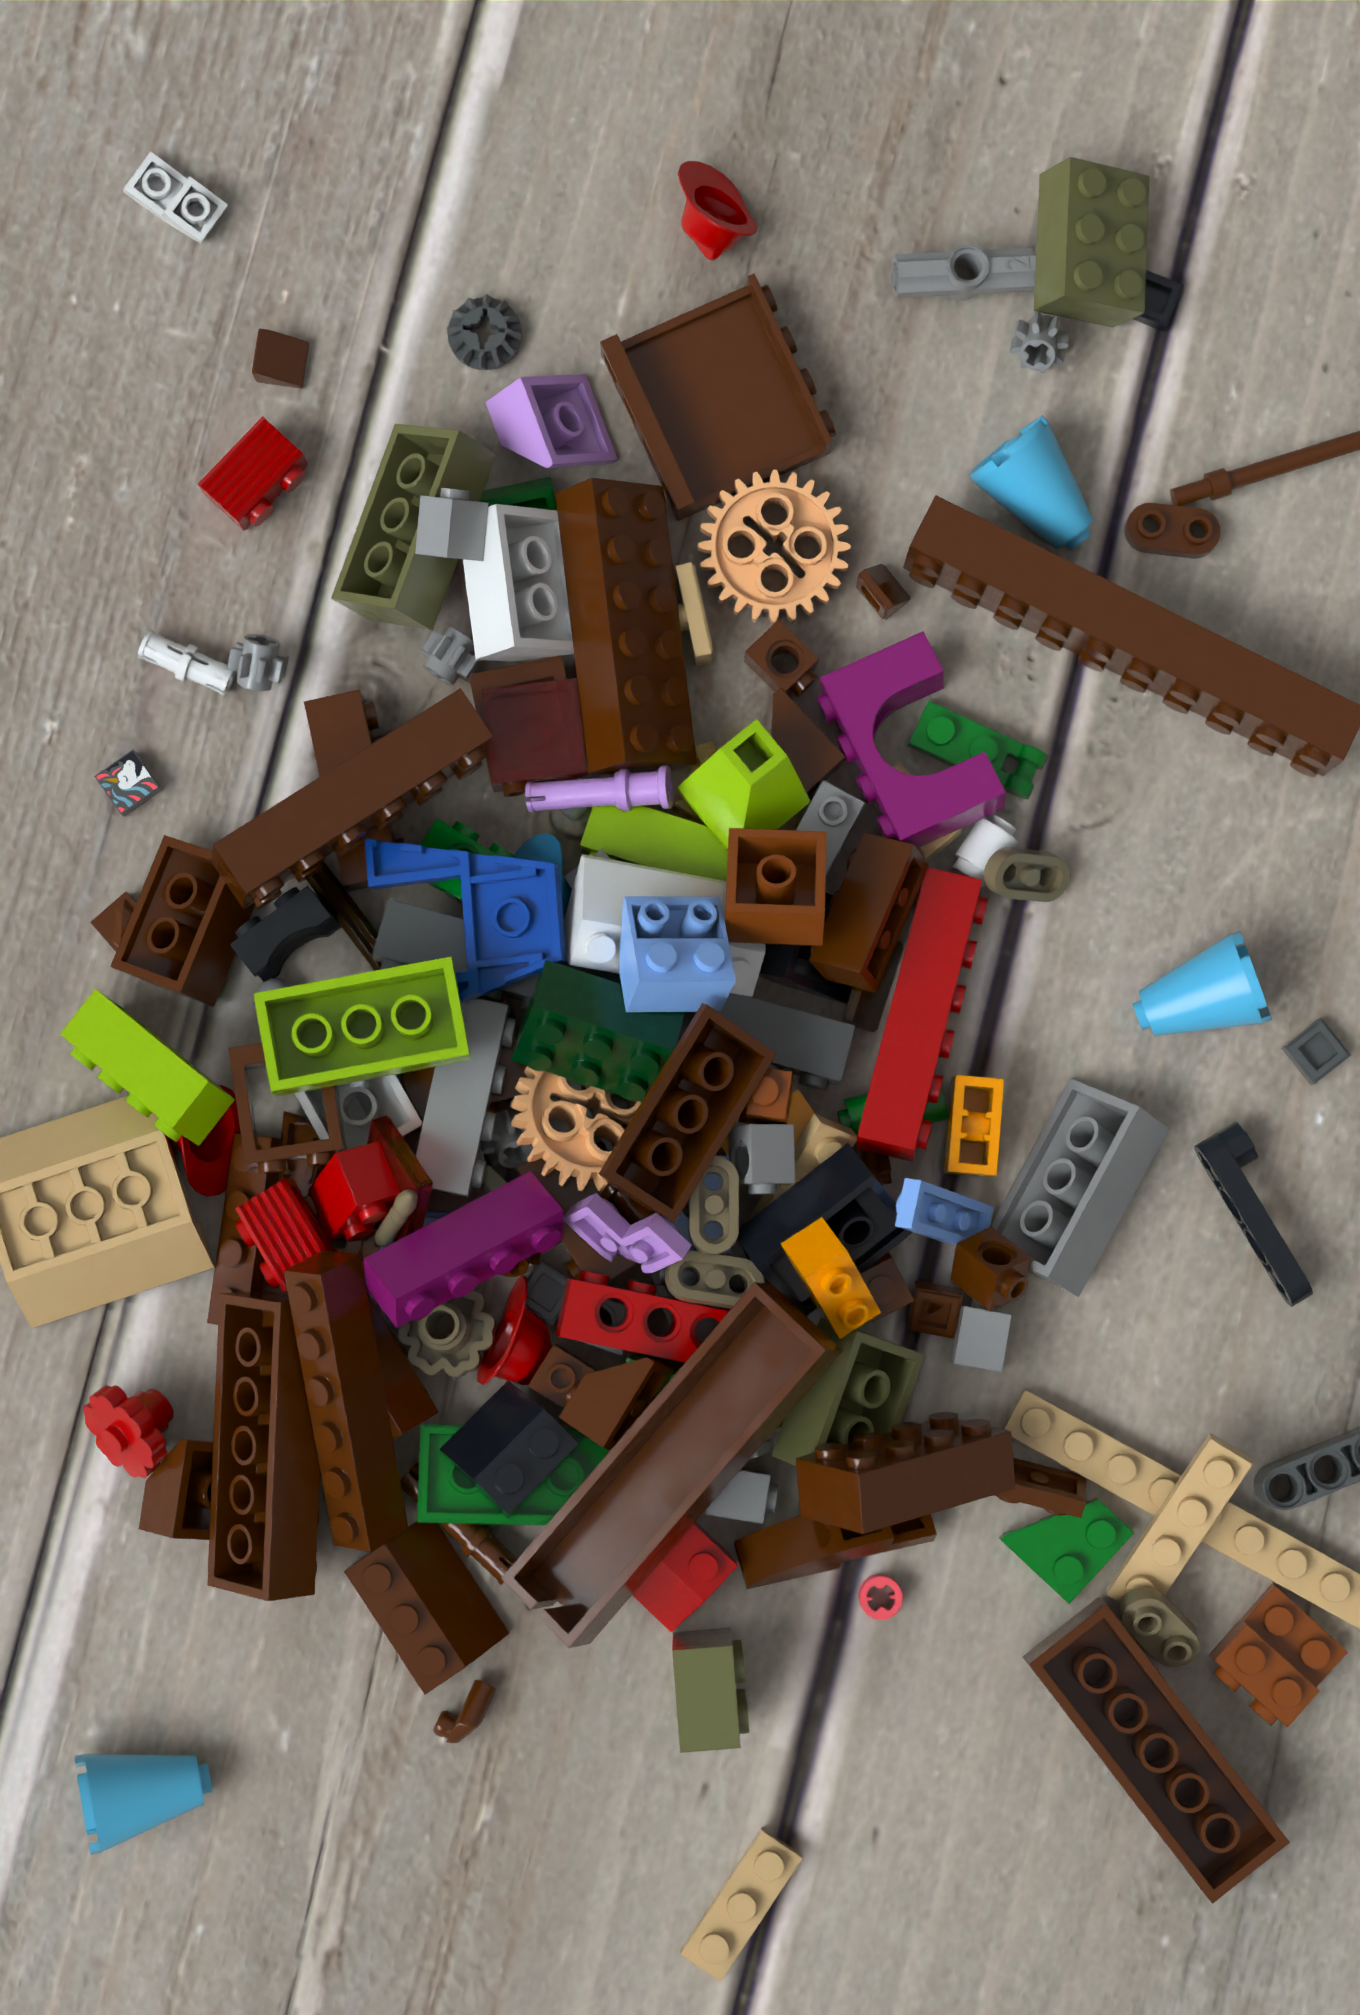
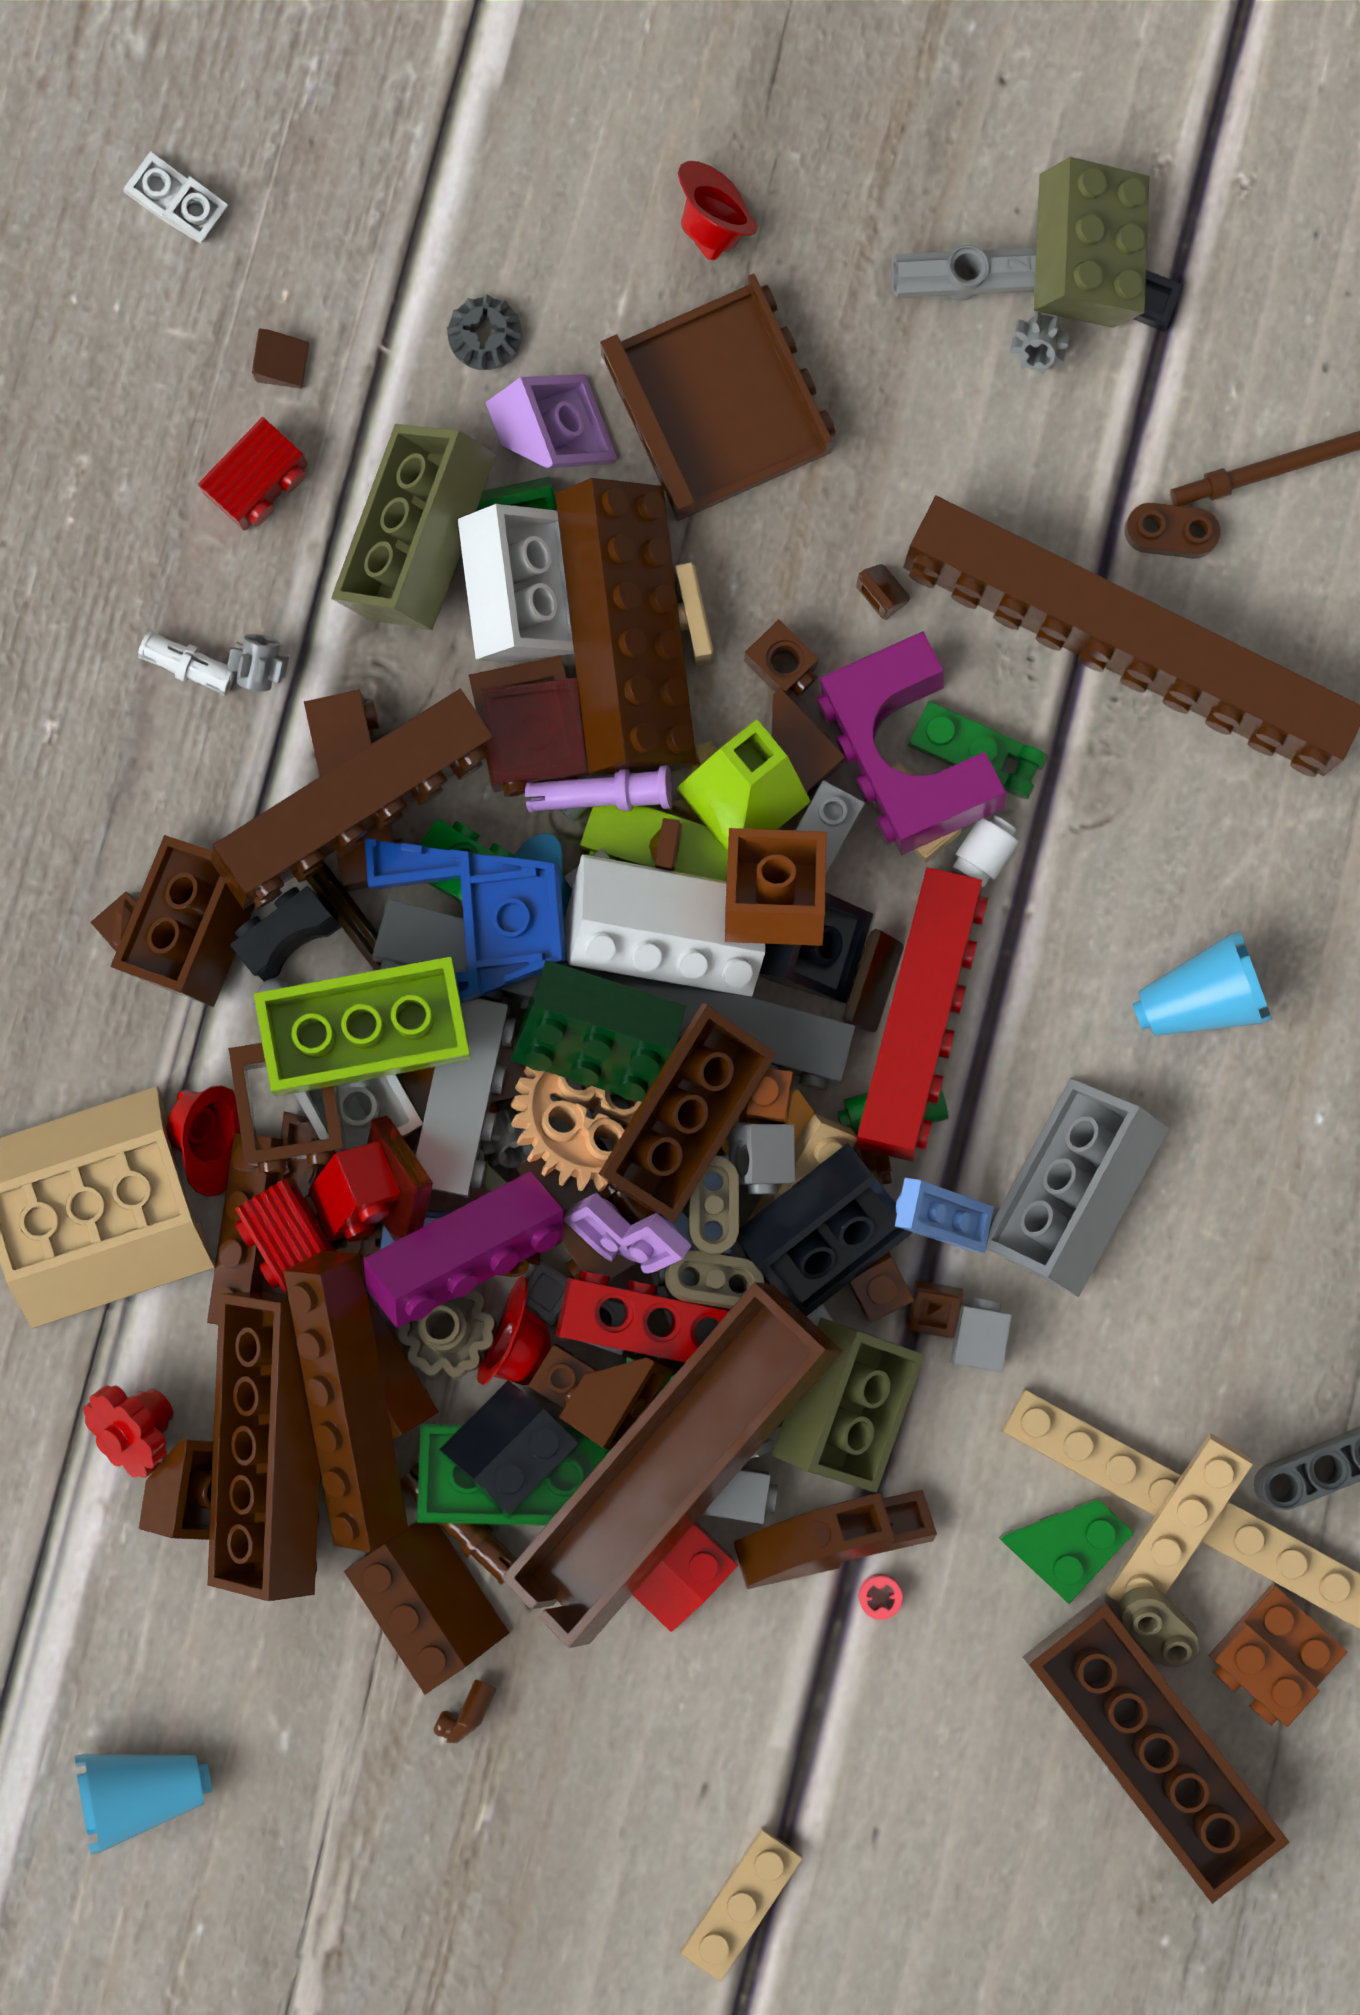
lime brick [60,989,235,1146] -> none
tile [94,750,162,816] -> none
dark tan piece [375,1189,418,1247] -> none
light grey brick [415,488,489,561] -> none
light grey gear [421,627,480,686] -> none
light blue slope [619,896,736,1012] -> none
olive brick [672,1628,749,1753] -> none
light nougat gear [698,470,851,625] -> none
light orange brick [781,1217,881,1339] -> none
reddish brown brick [796,1412,1015,1534] -> none
reddish brown brick [809,833,929,993] -> none
light orange brick [943,1075,1004,1177] -> none
reddish brown brick [950,1226,1032,1312] -> none
medium azure cone [969,415,1093,551] -> none
dark tan plate [984,847,1070,902] -> none
reddish brown plate [994,1458,1086,1518] -> none
black beam [1194,1121,1313,1307] -> none
dark grey tile [1281,1018,1351,1085] -> none
none -> reddish brown tile [649,818,682,871]

